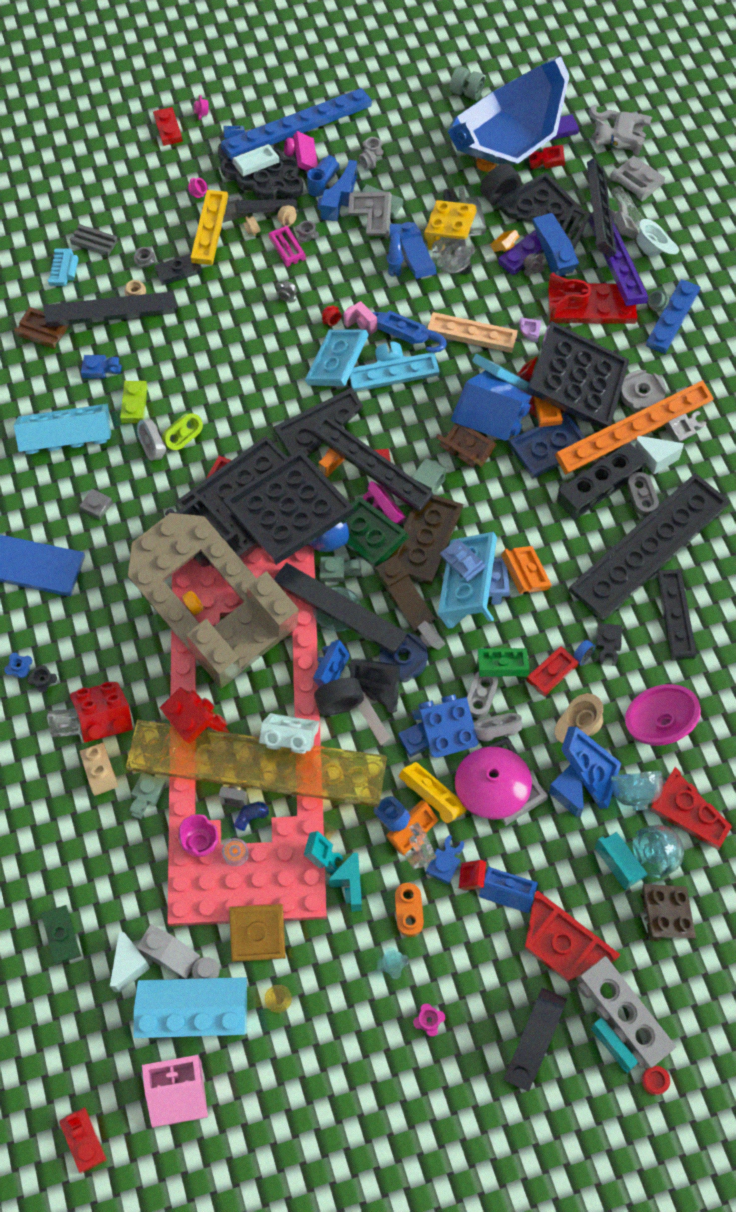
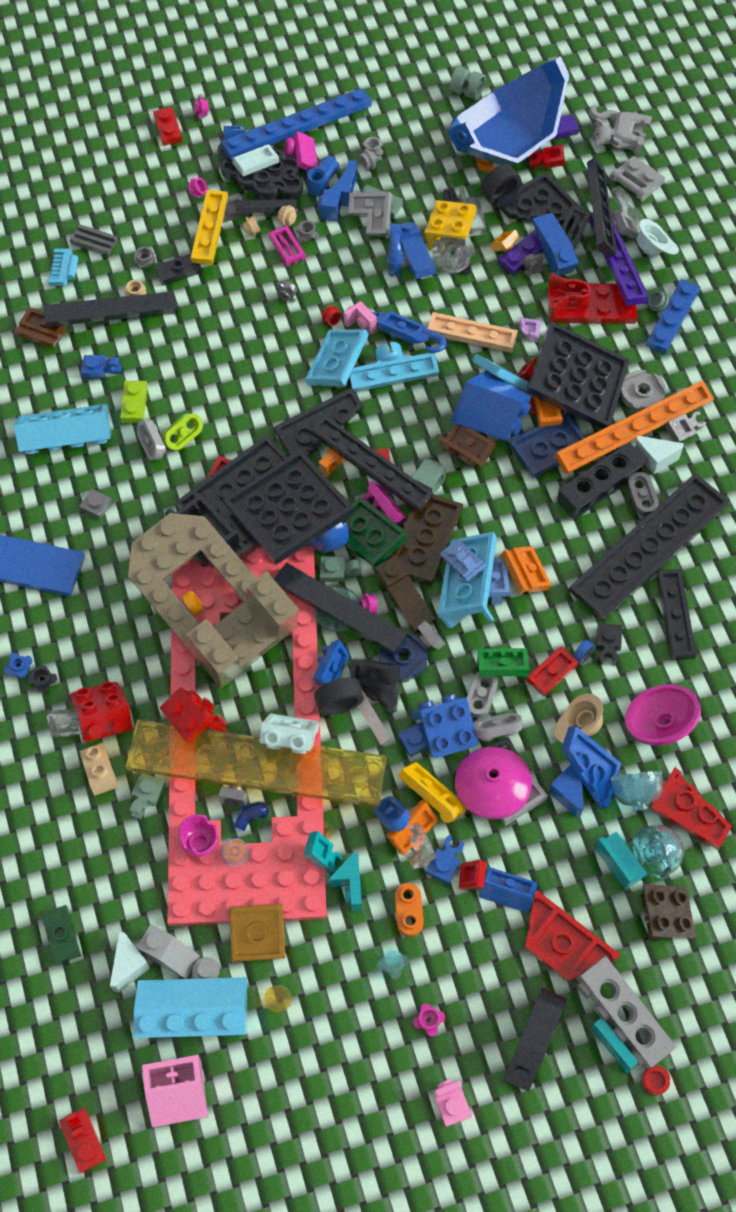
none -> dark pink plate [358,593,377,614]
none -> bright pink bracket [433,1079,472,1127]

